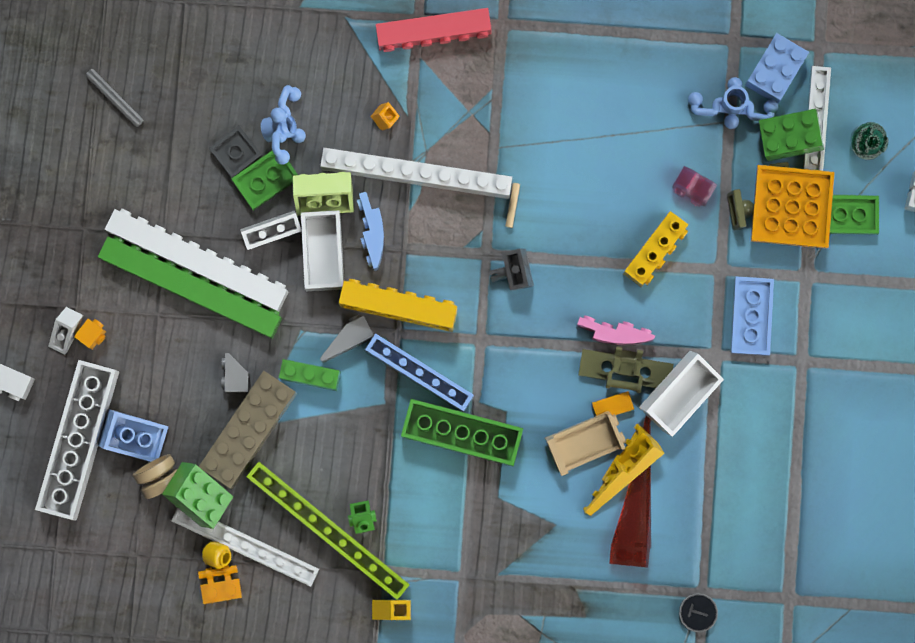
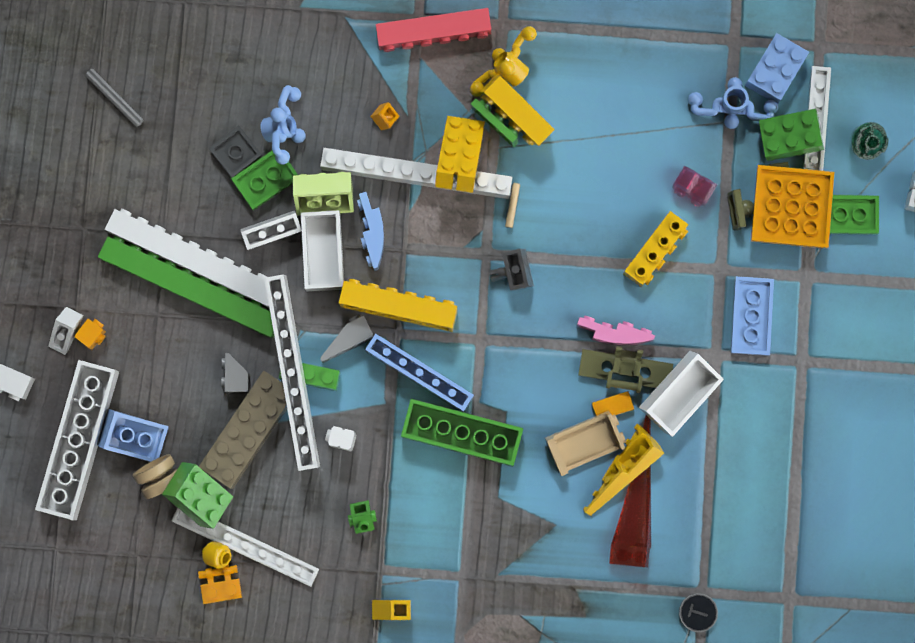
lime brick [246,462,410,600] -> none
none -> white brick [264,274,320,471]
none -> white brick [325,426,357,452]
none -> yellow piece [435,116,485,193]
none -> yellow wheel [470,26,537,97]
none -> bright green plate [471,98,519,148]
none -> yellow piece [480,75,555,146]

